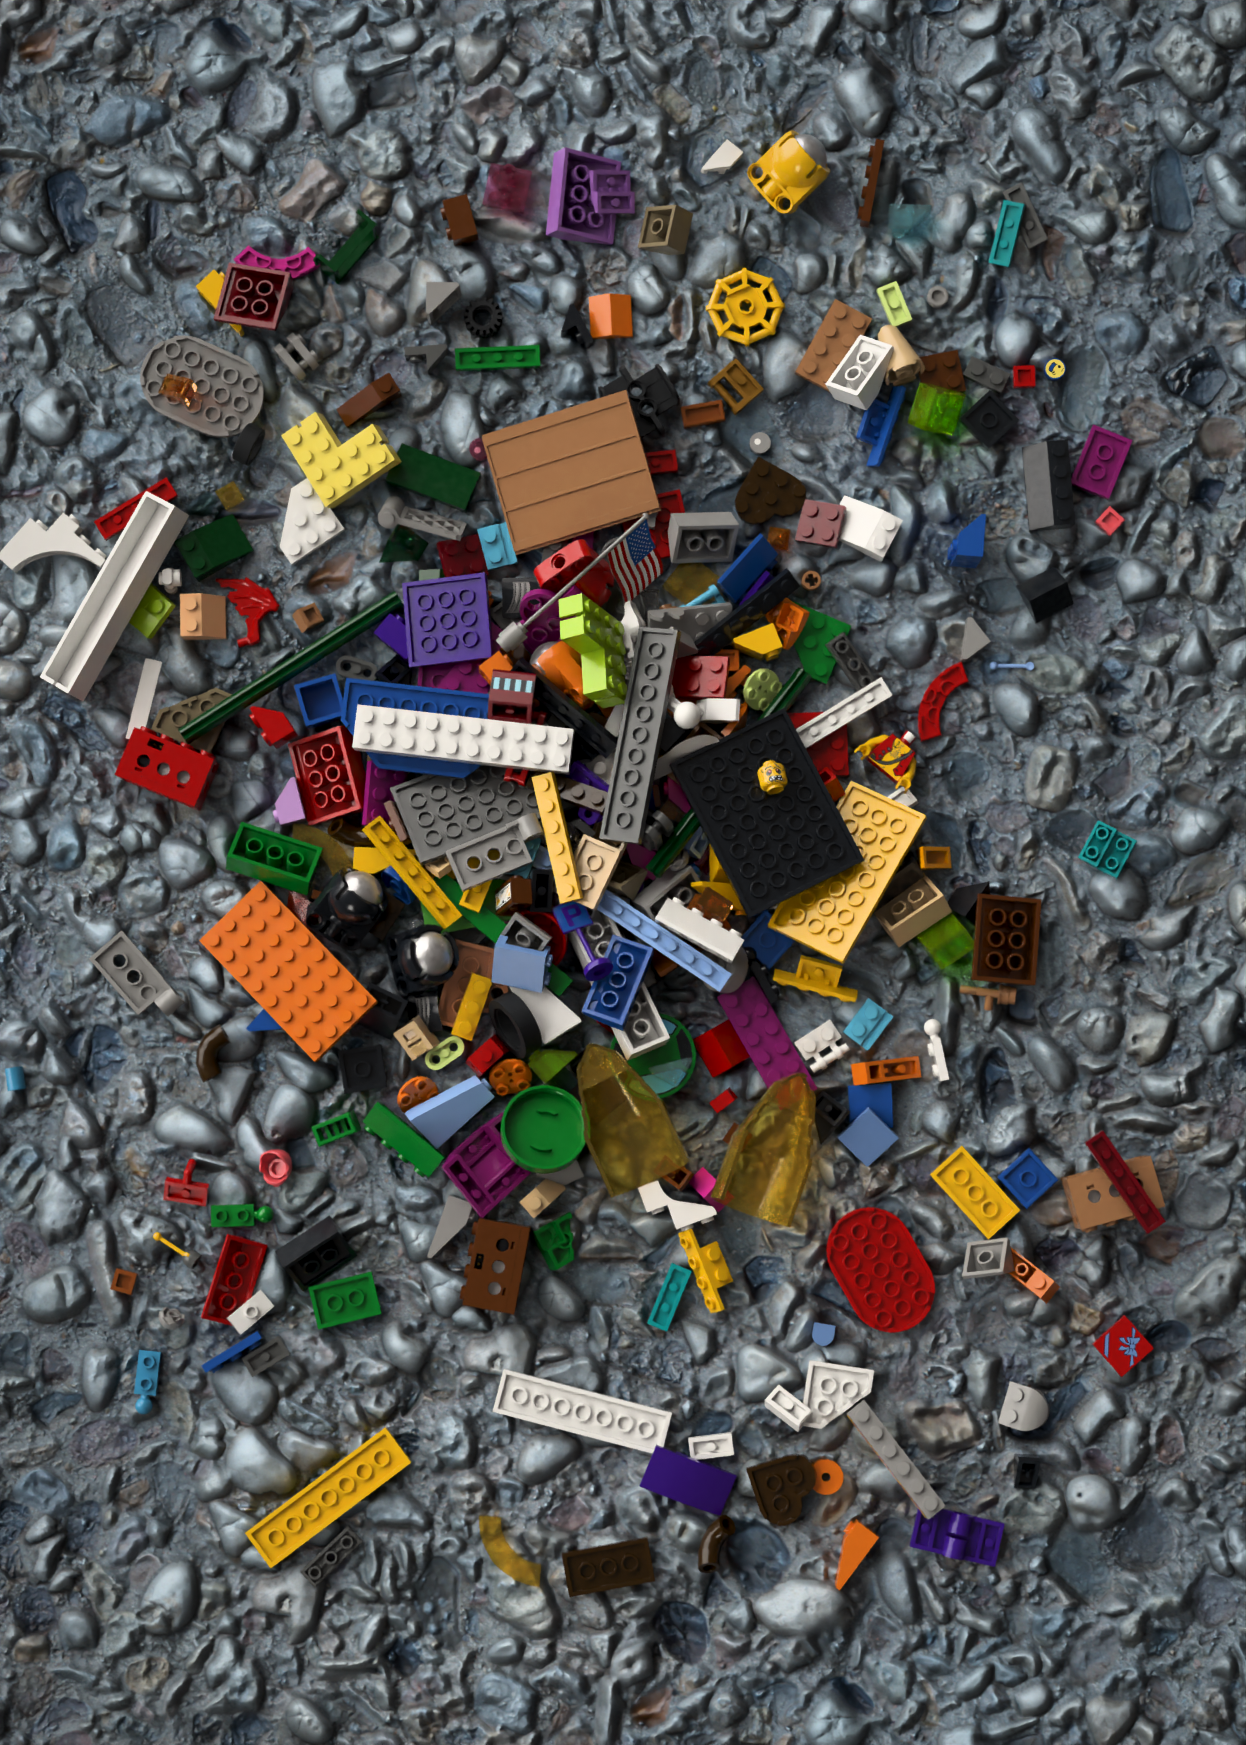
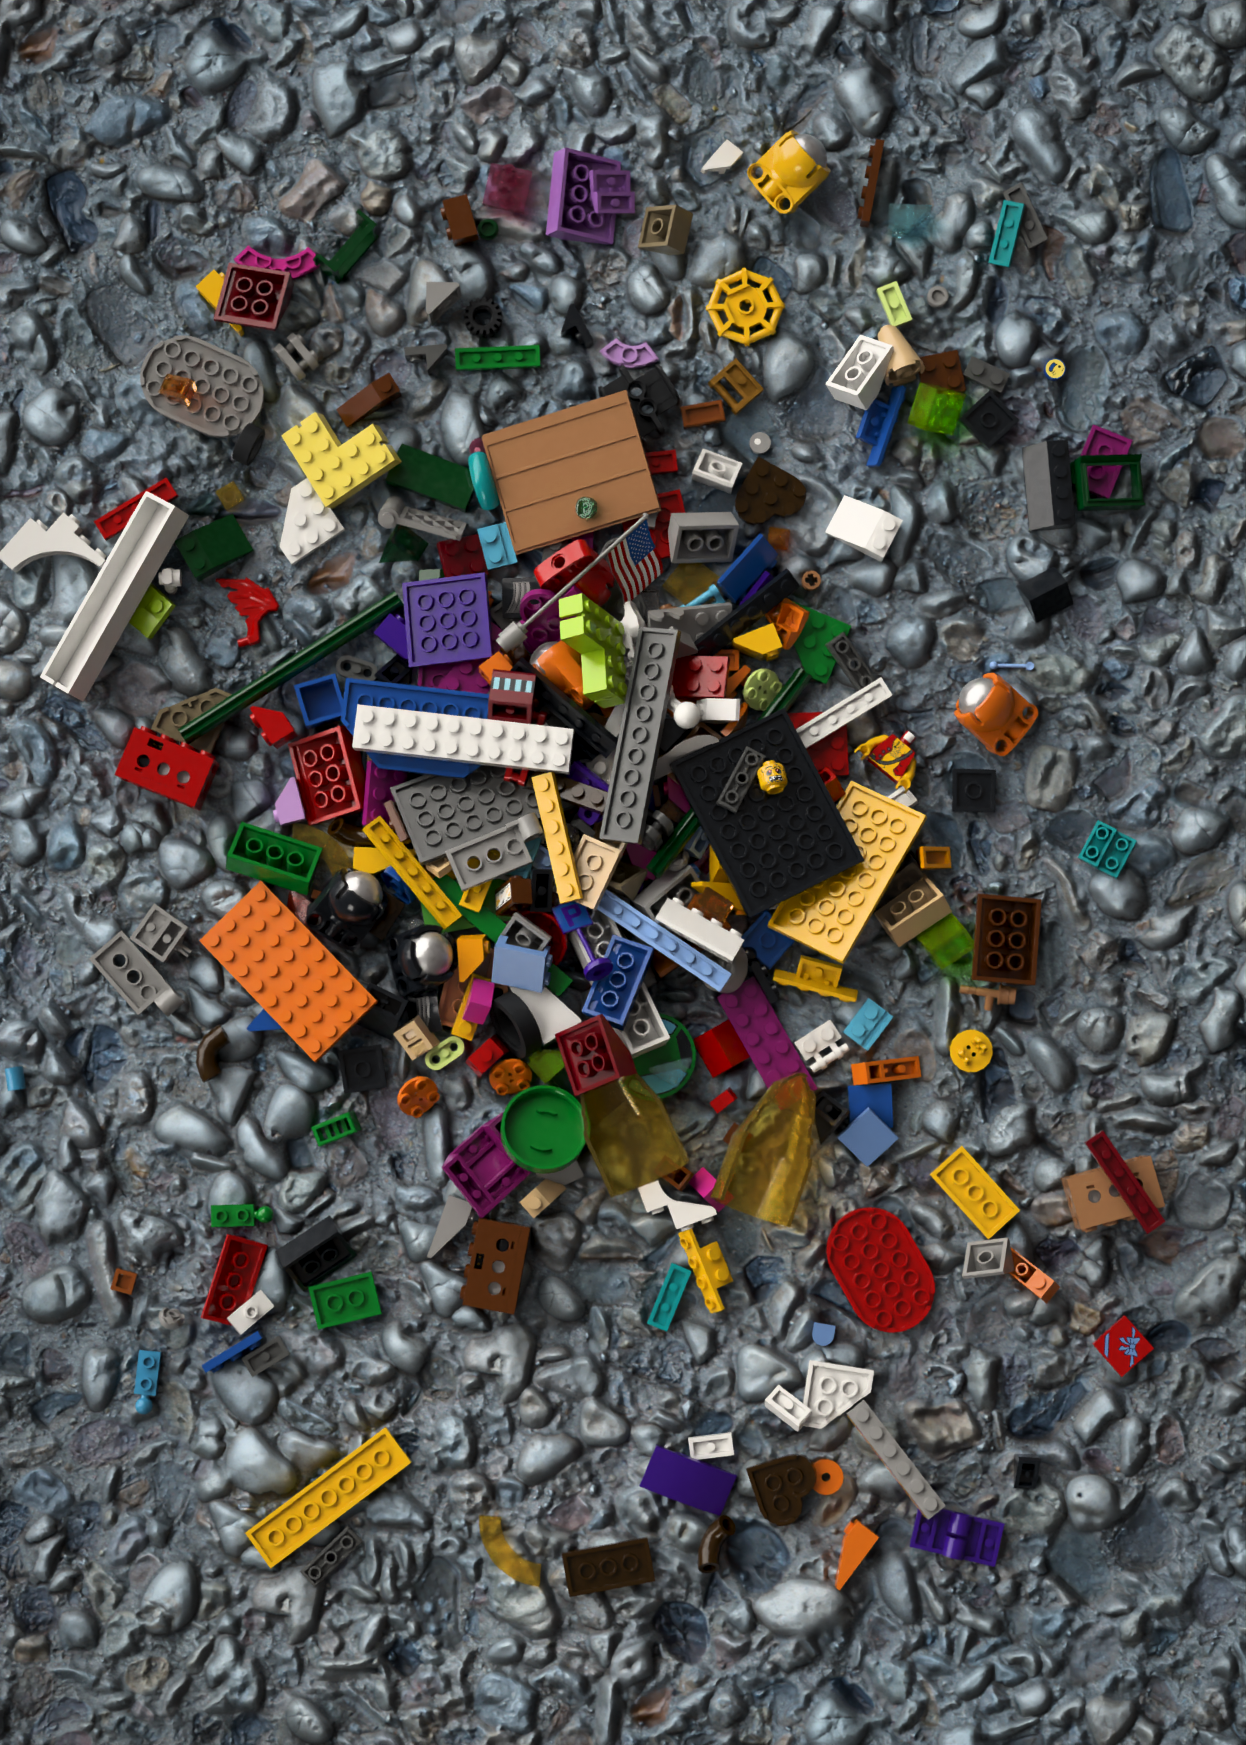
white sticker [126,658,162,739] -> none
hinge [153,1232,202,1270] -> none
red plate [163,1159,209,1207] -> none
light nougat slope [180,593,227,640] -> none
coral hair [259,1149,292,1187] -> none
medium nougat slope [292,602,325,633] -> none
green slope [363,1102,446,1178] -> none
light blue slope [405,1075,495,1149] -> none
white plate [493,1369,672,1453] -> none
green slope [531,1212,574,1271] -> none
orange slope [589,293,633,339] -> none
medium nougat plate [795,299,872,392] -> none
plate [795,499,846,549] -> none
red tile [918,662,969,742] -> none
white plate [924,1019,949,1081] -> none
blue slope [947,514,986,568] -> none
black slope [947,881,991,927] -> none
light grey slope [960,617,991,663] -> none
blue plate [997,1148,1058,1209] -> none
light grey slope [998,1381,1050,1431] -> none
red plate [1013,365,1036,389] -> none
coral tile [1094,506,1125,536] -> none
none -> light grey plate [129,903,192,963]
none -> light orange slope [457,934,490,982]
none -> dark pink slope [462,977,495,1025]
none -> teal cylinder [468,452,500,510]
none -> dark green plate [477,219,499,241]
none -> dark red slope [555,1014,637,1096]
none -> clear green tile [575,497,597,519]
none -> lavender tile [600,338,659,369]
none -> white slope [691,449,743,494]
none -> dark grey tile [716,746,766,813]
none -> yellow plate [949,1030,993,1072]
none -> black plate [951,769,996,813]
none -> orange piece [954,673,1038,756]
none -> dark green piece [1070,454,1146,511]

